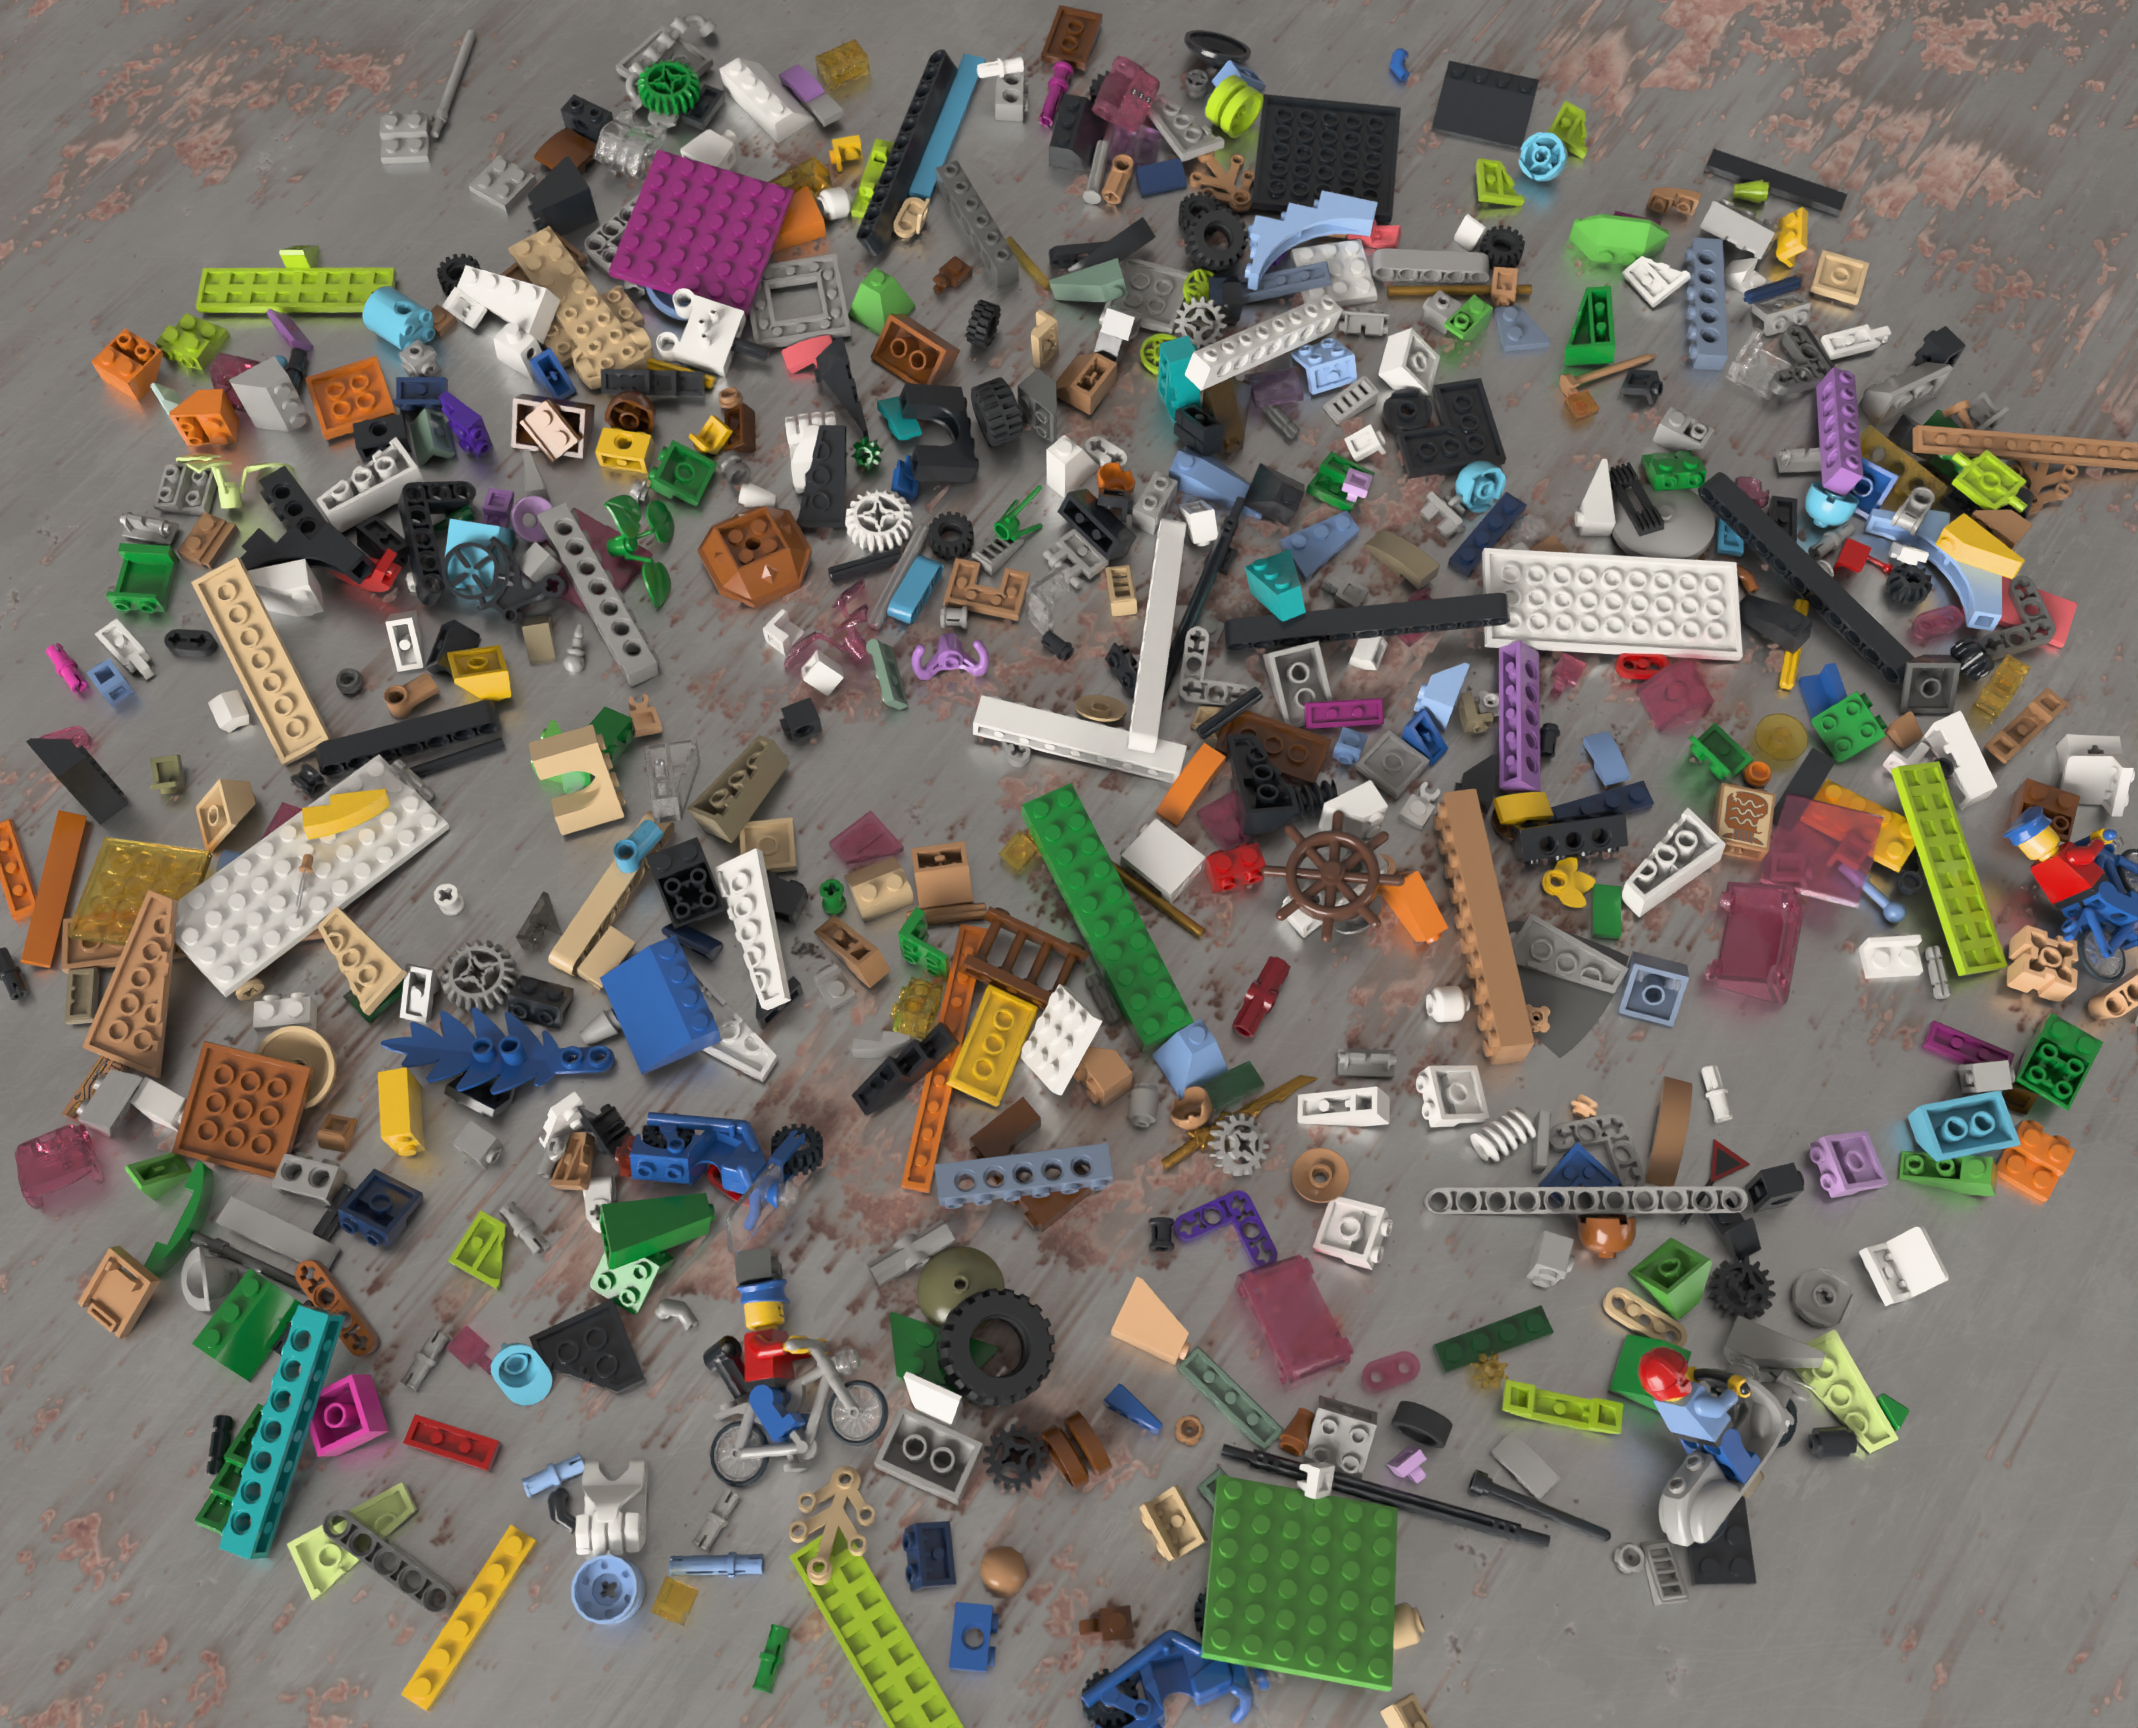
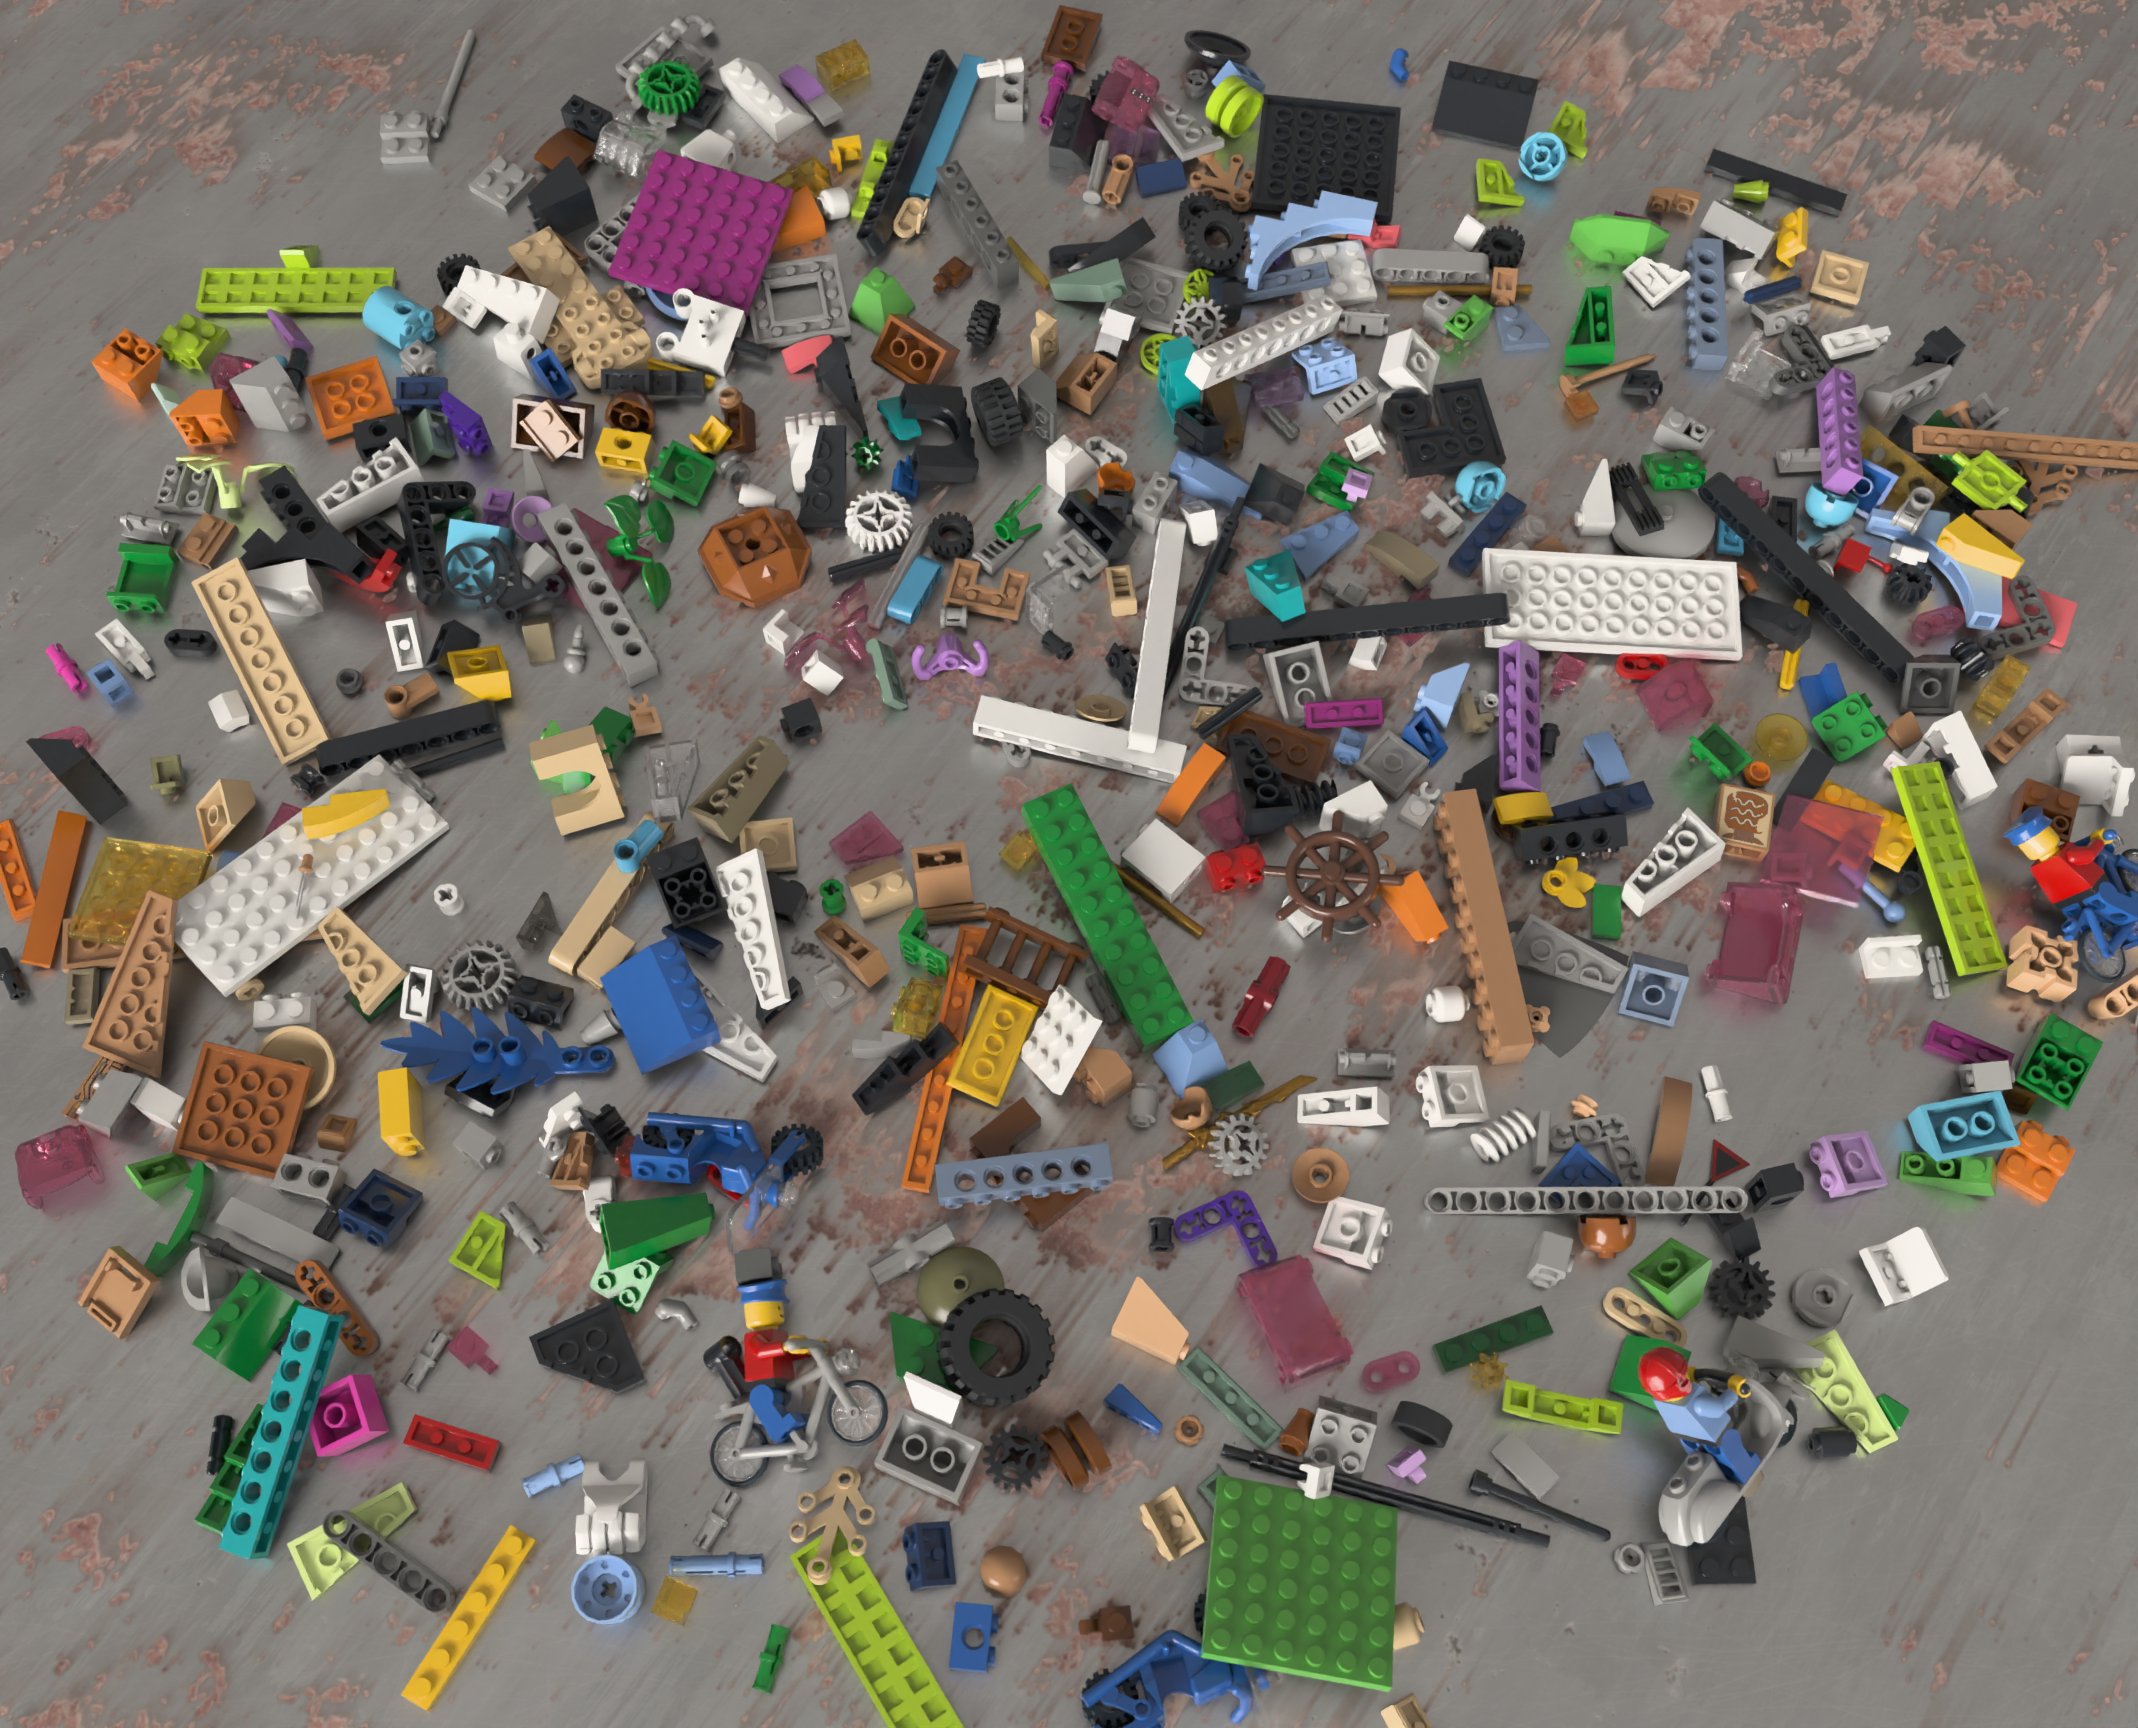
medium azure piece [491,1342,552,1405] -> none
black arm [548,1487,576,1534] -> none

